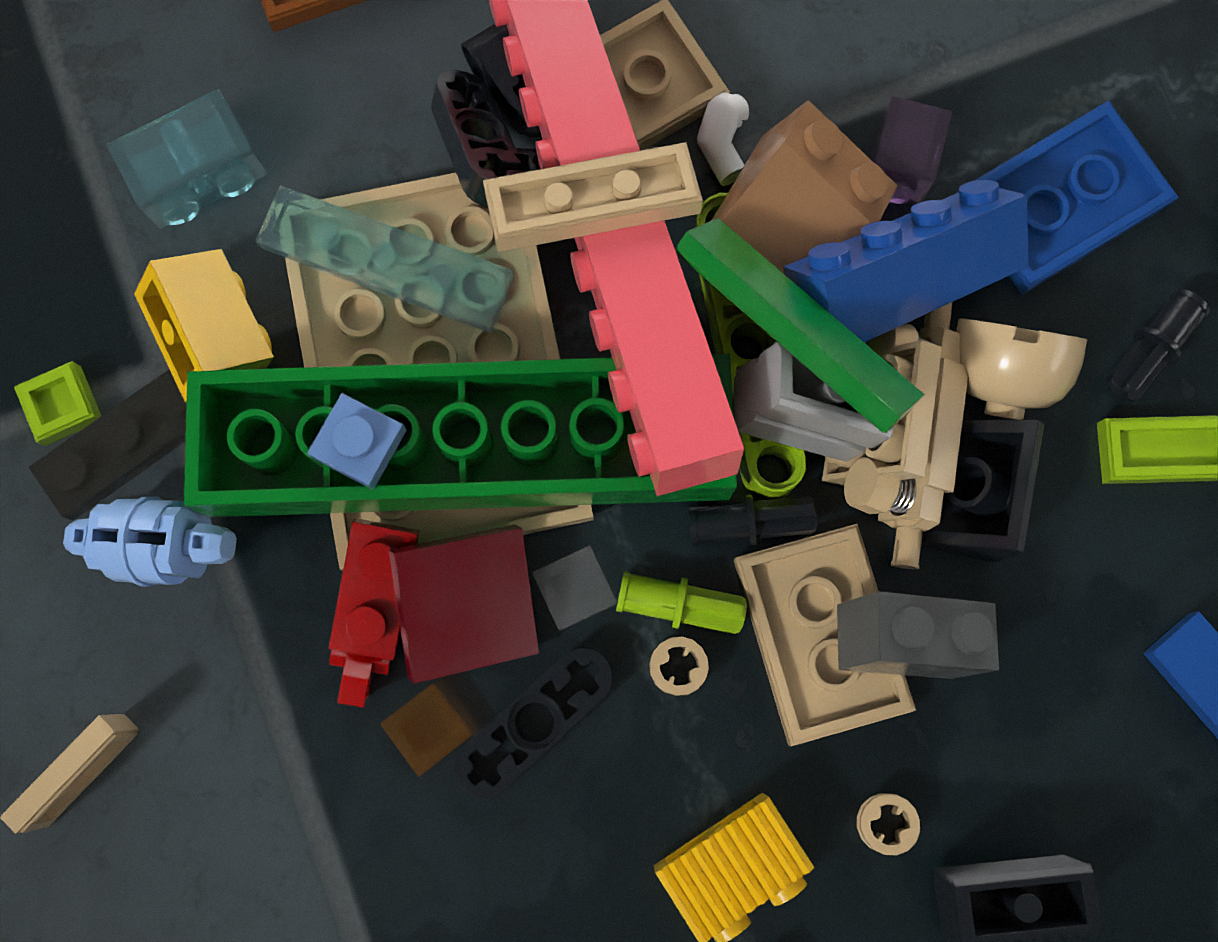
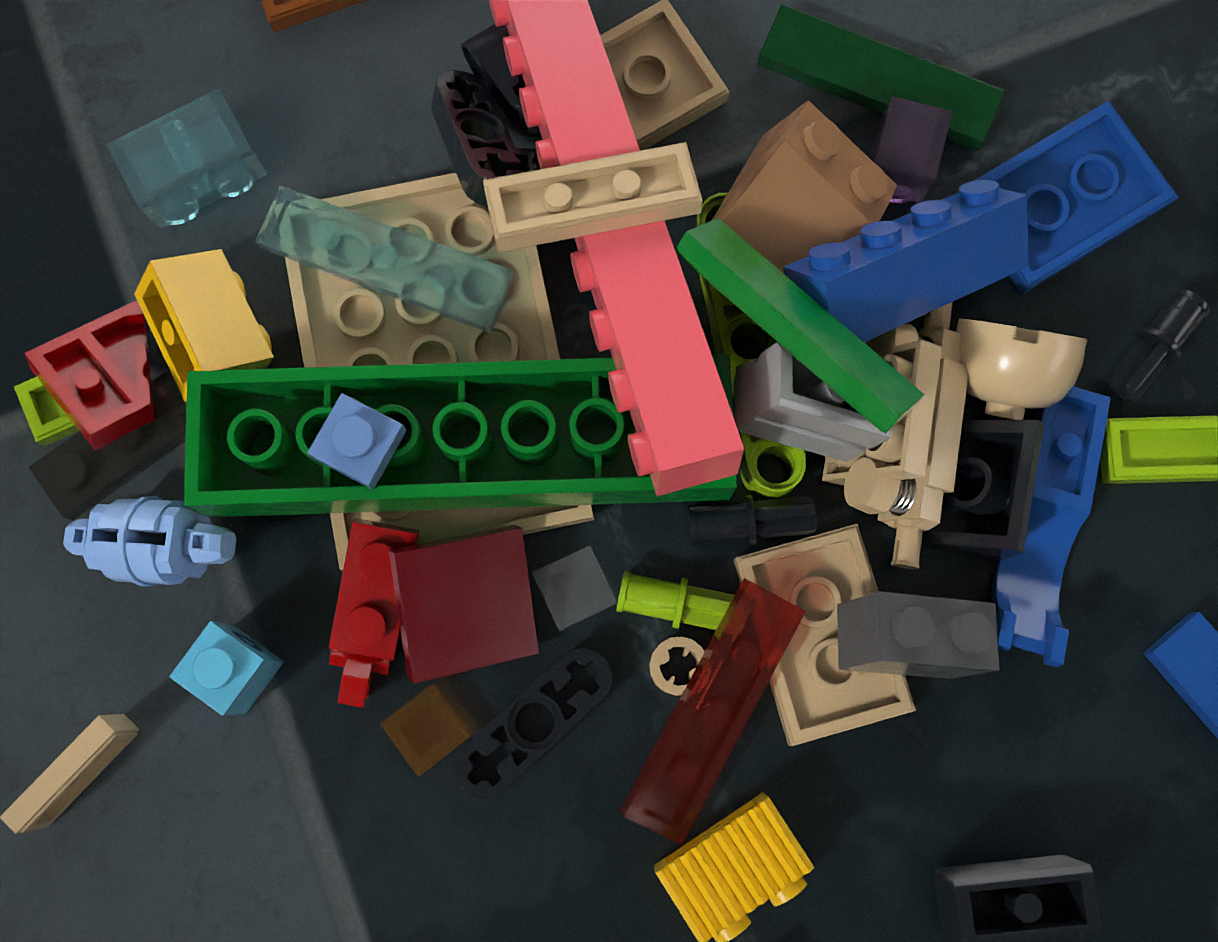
white arm [697,92,749,186] -> none
tan bush [857,793,920,855] -> none
none -> red wing [24,300,155,451]
none -> medium azure brick [169,621,284,716]
none -> clear red tile [621,578,806,845]
none -> dark green tile [757,4,1005,151]
none -> blue piece [991,386,1111,668]

